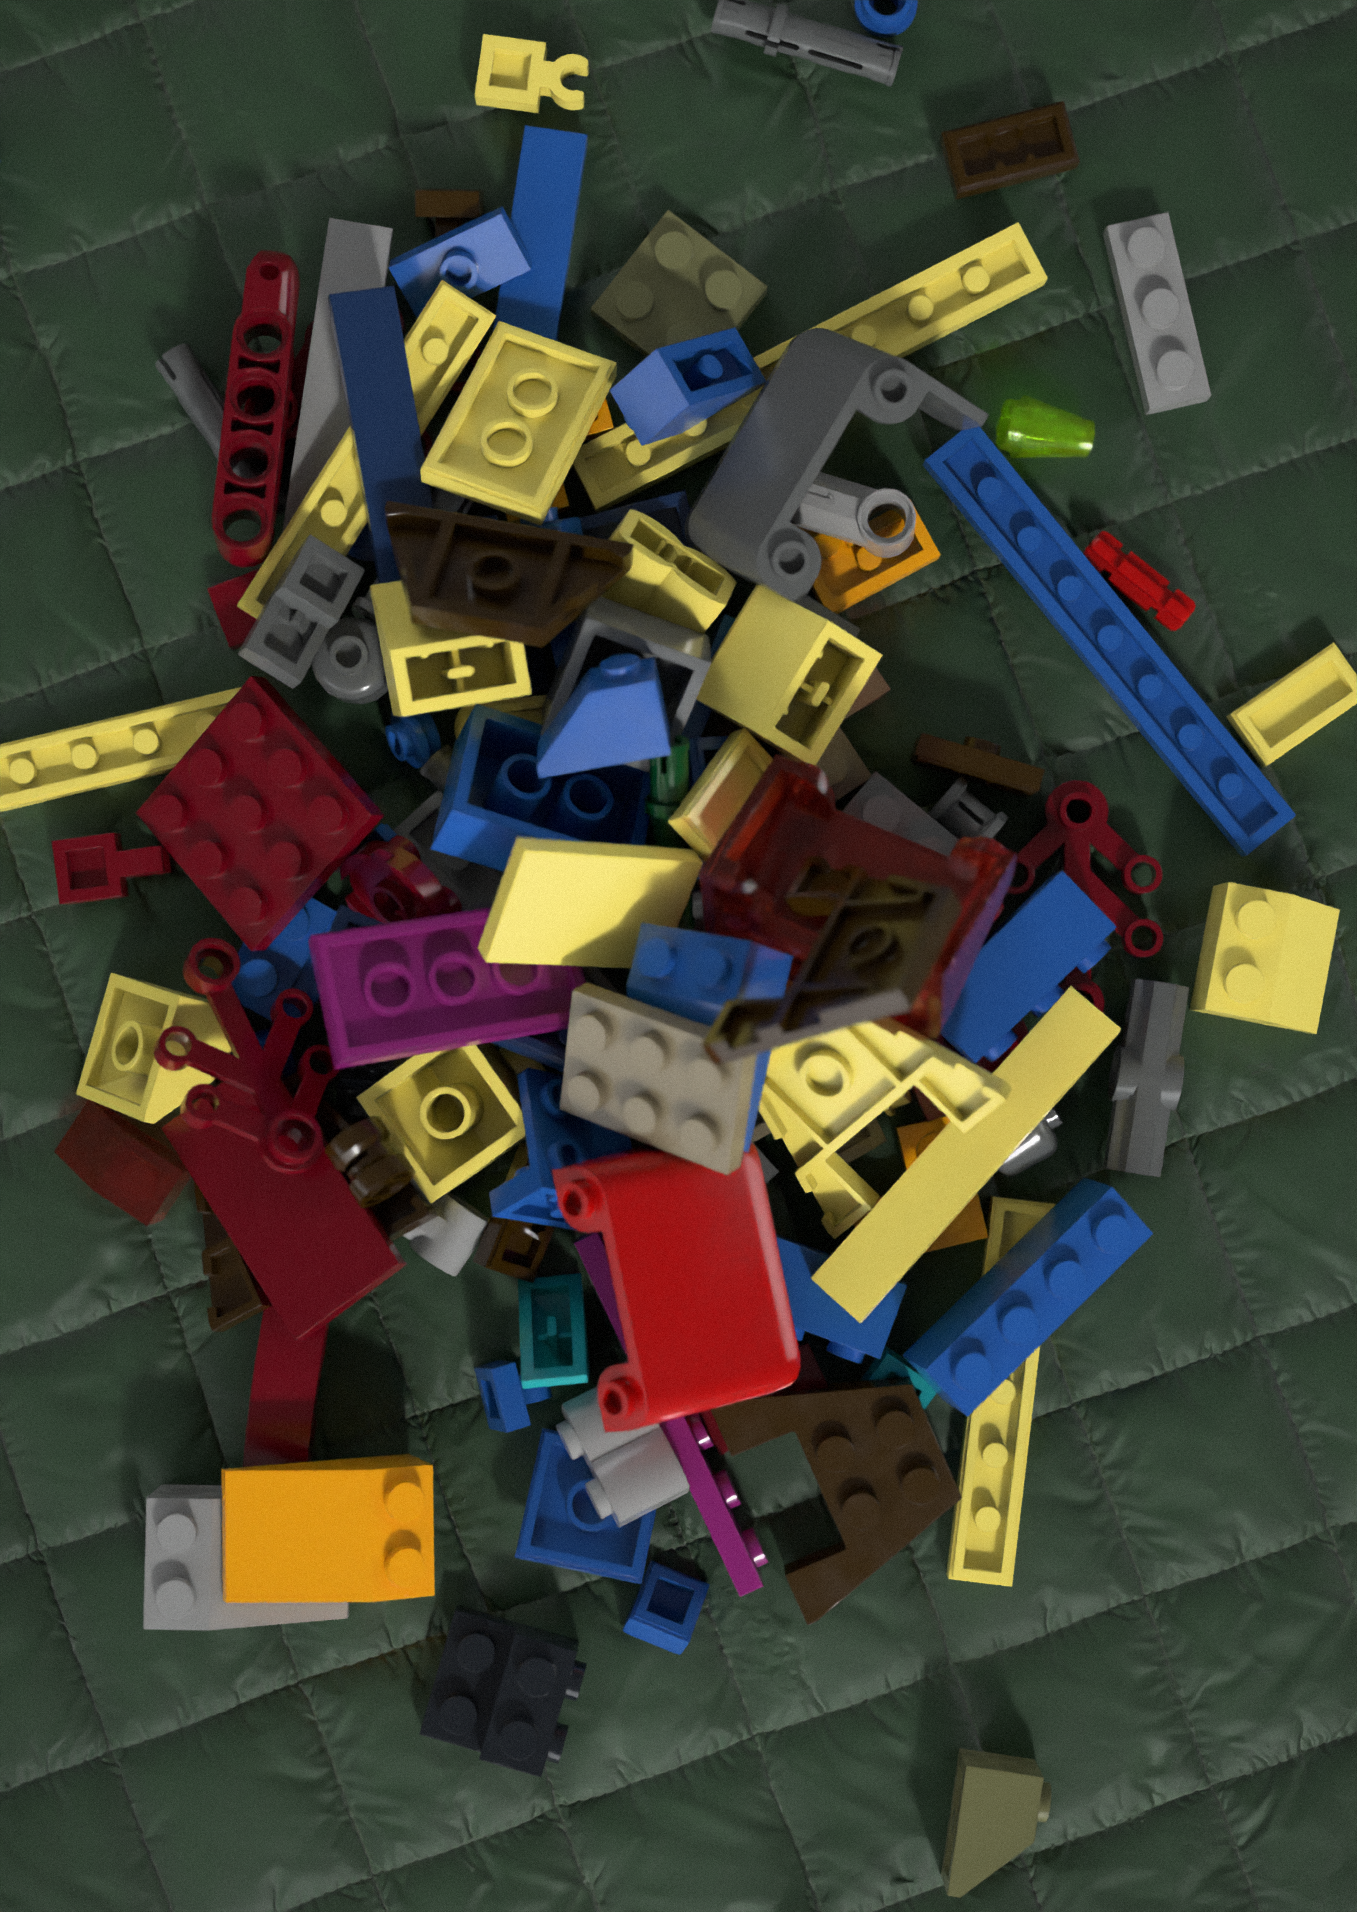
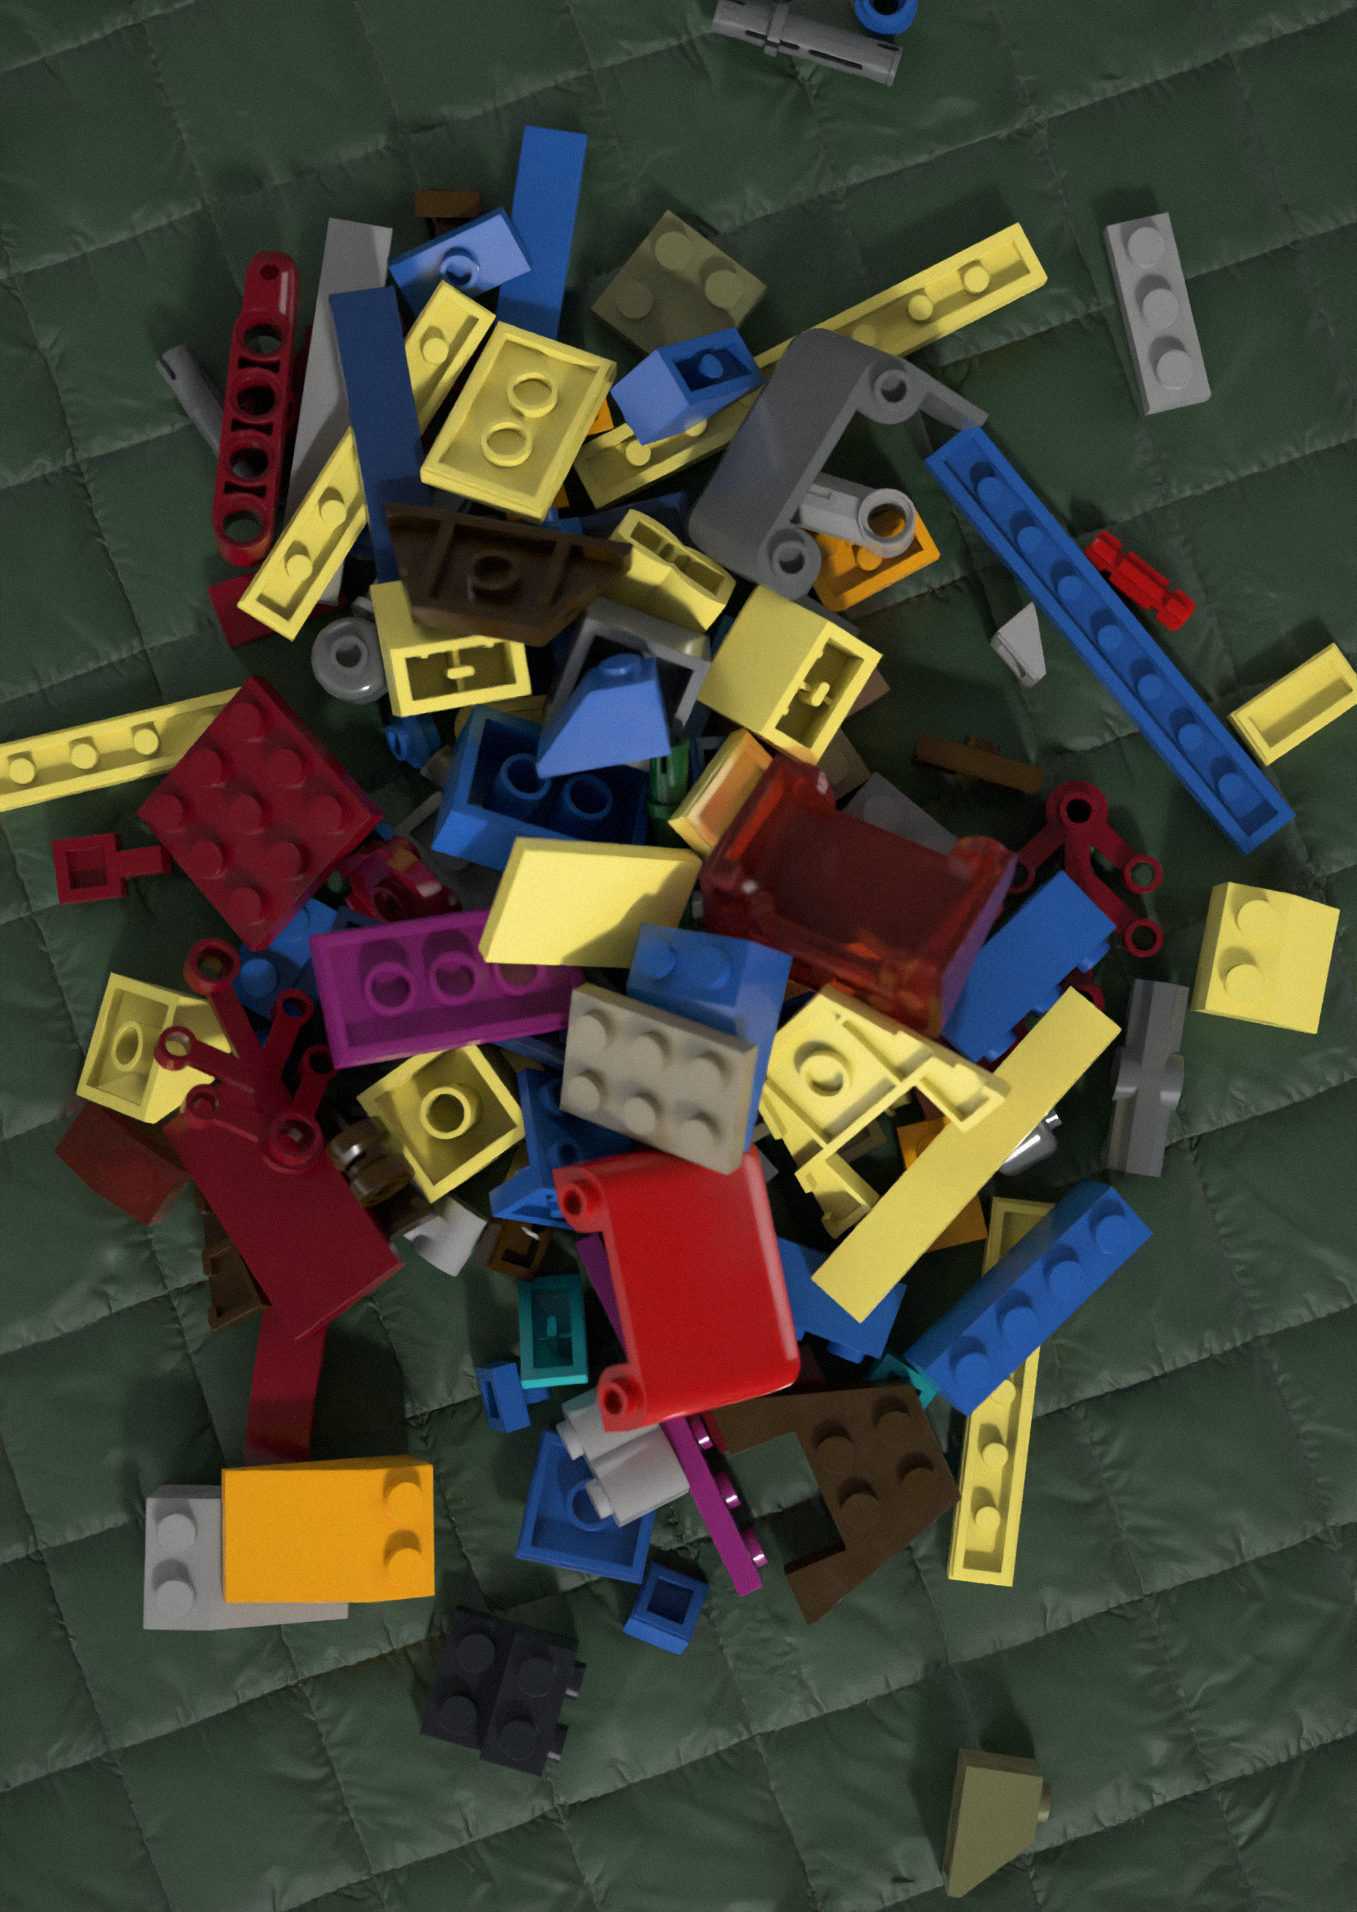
dark grey slope [237,535,365,689] -> none
light yellow plate [475,34,589,113] -> none
dark brown wing [702,856,963,1064] -> none
dark grey bush [927,776,1009,860] -> none
dark brown plate [939,101,1080,200] -> none
clear neon green cone [996,395,1095,458] -> none
none -> light grey slope [990,602,1046,688]

